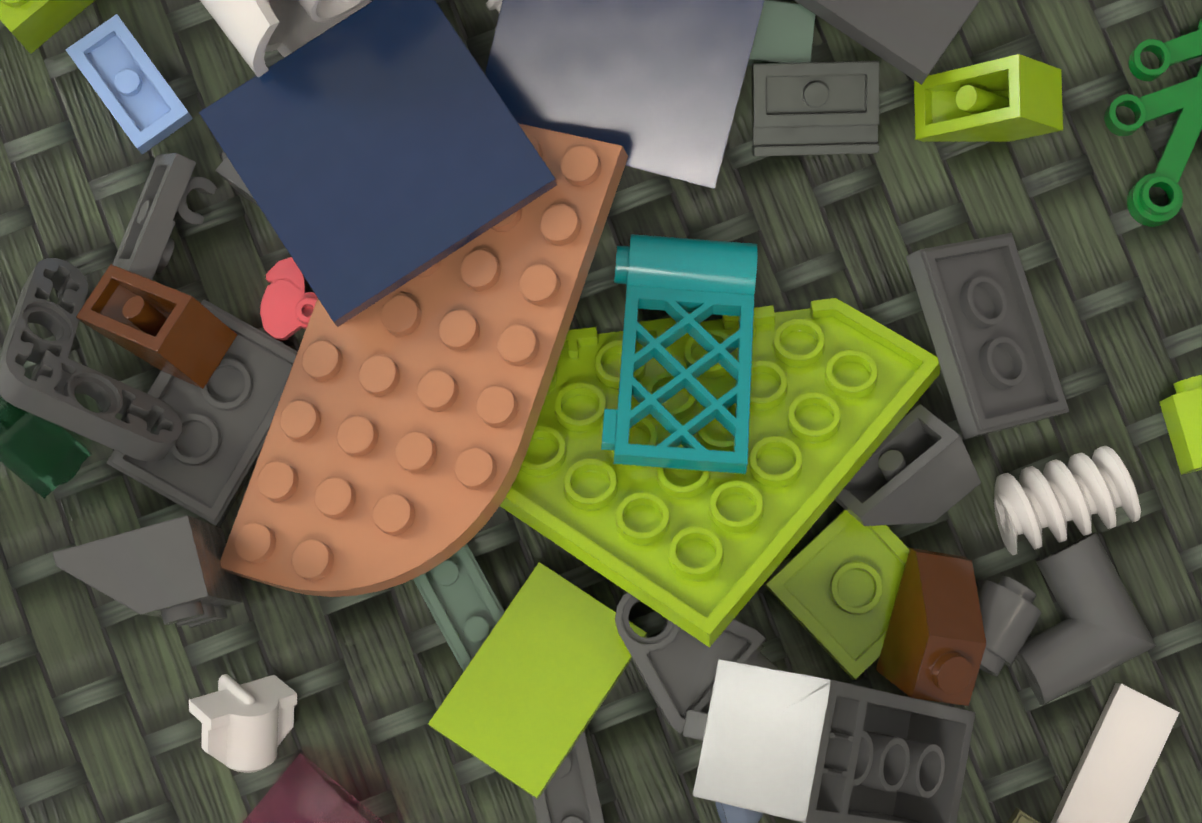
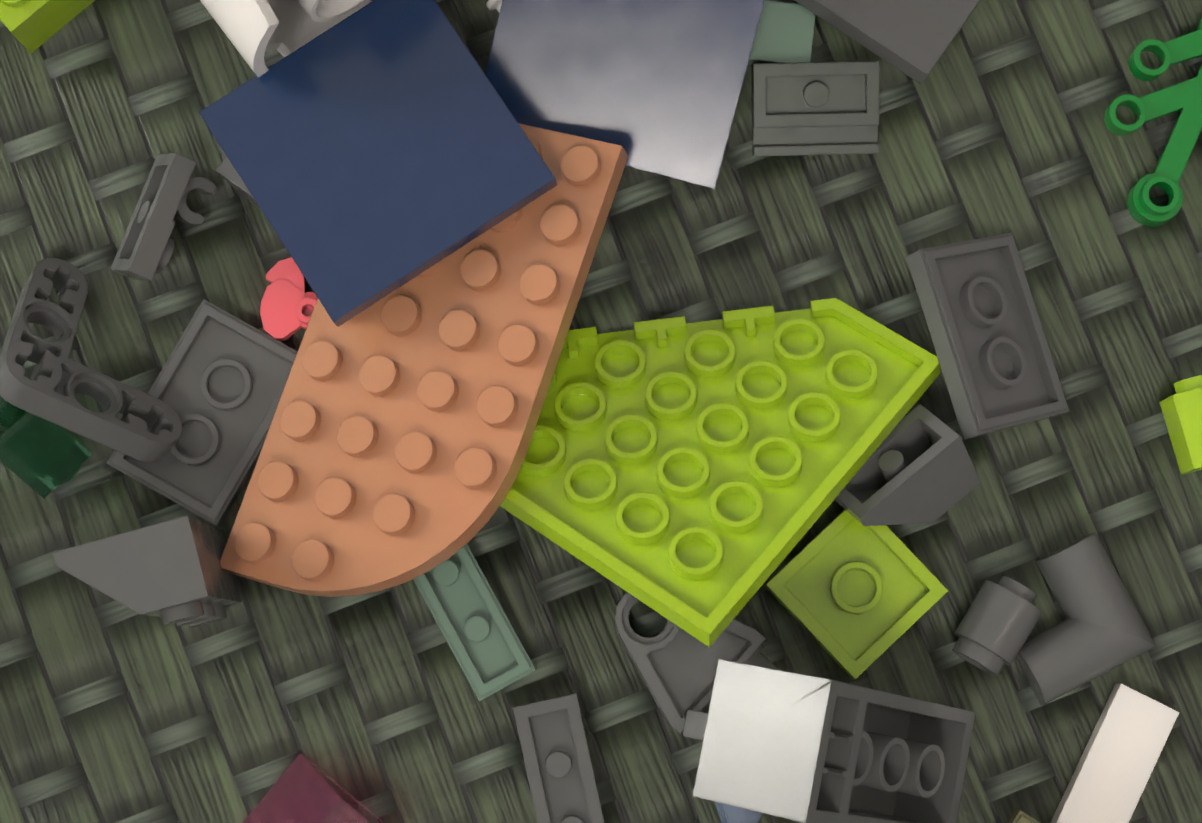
light blue plate [65,14,193,154] -> none
reddish brown slope [76,264,237,389] -> none
white piece [189,674,297,773] -> none
lime tile [428,562,647,800] -> none
teal piece [601,234,758,474] -> none
reddish brown slope [876,548,986,706] -> none
lime slope [914,54,1063,142] -> none
white piece [994,446,1141,555] -> none

